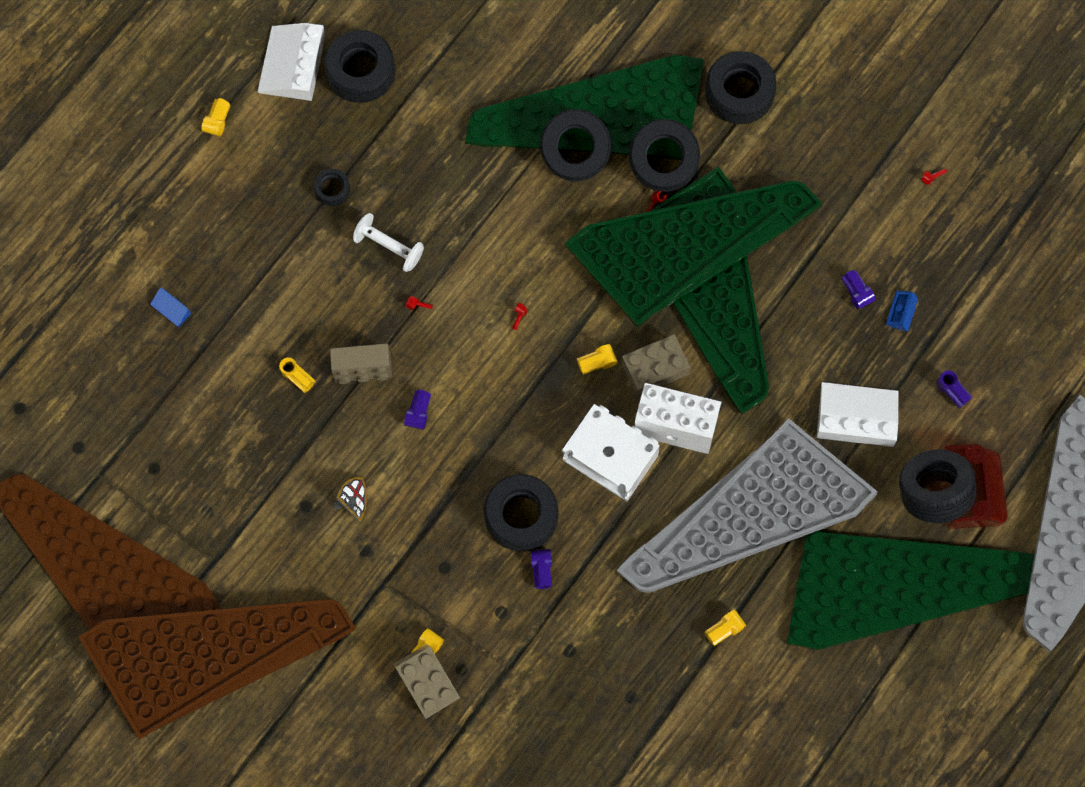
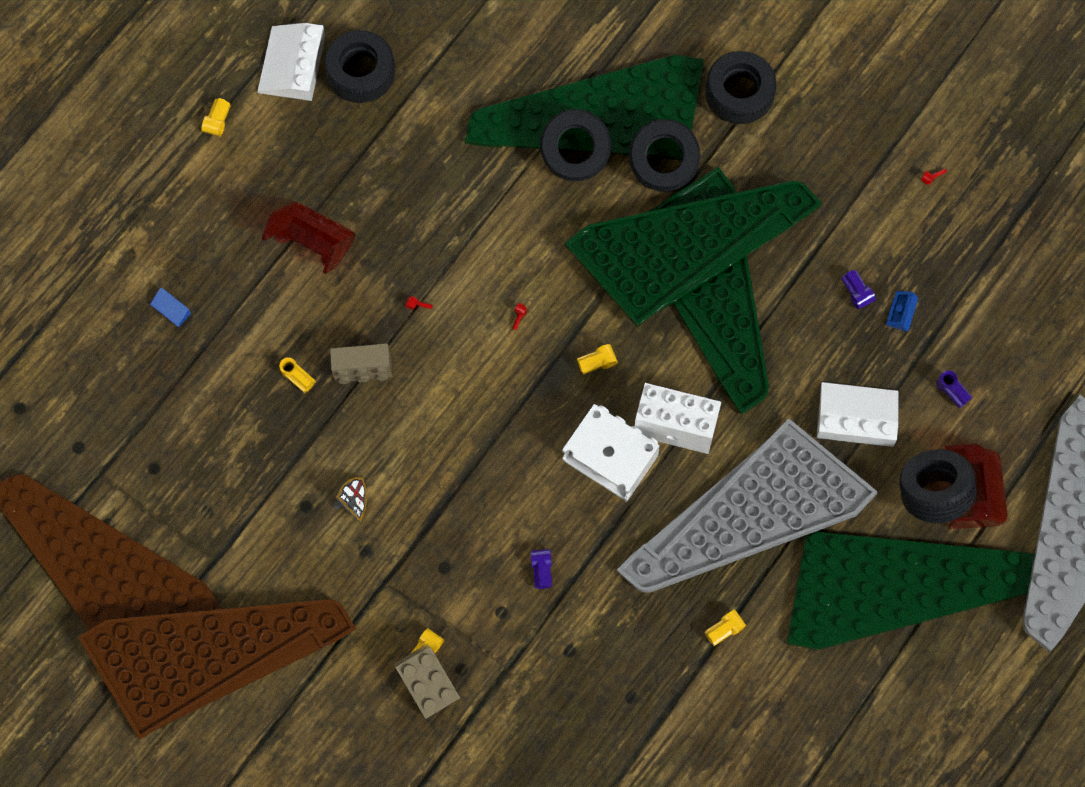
black tyre [314,169,350,206] -> none
white hose [353,213,424,272] -> none
dark purple piece [404,390,431,430] -> none
black tyre [484,474,558,552] -> none
dark tan brick [622,334,691,397] -> none
red hand [646,191,667,212] -> none
none -> clear red windscreen [261,202,356,274]

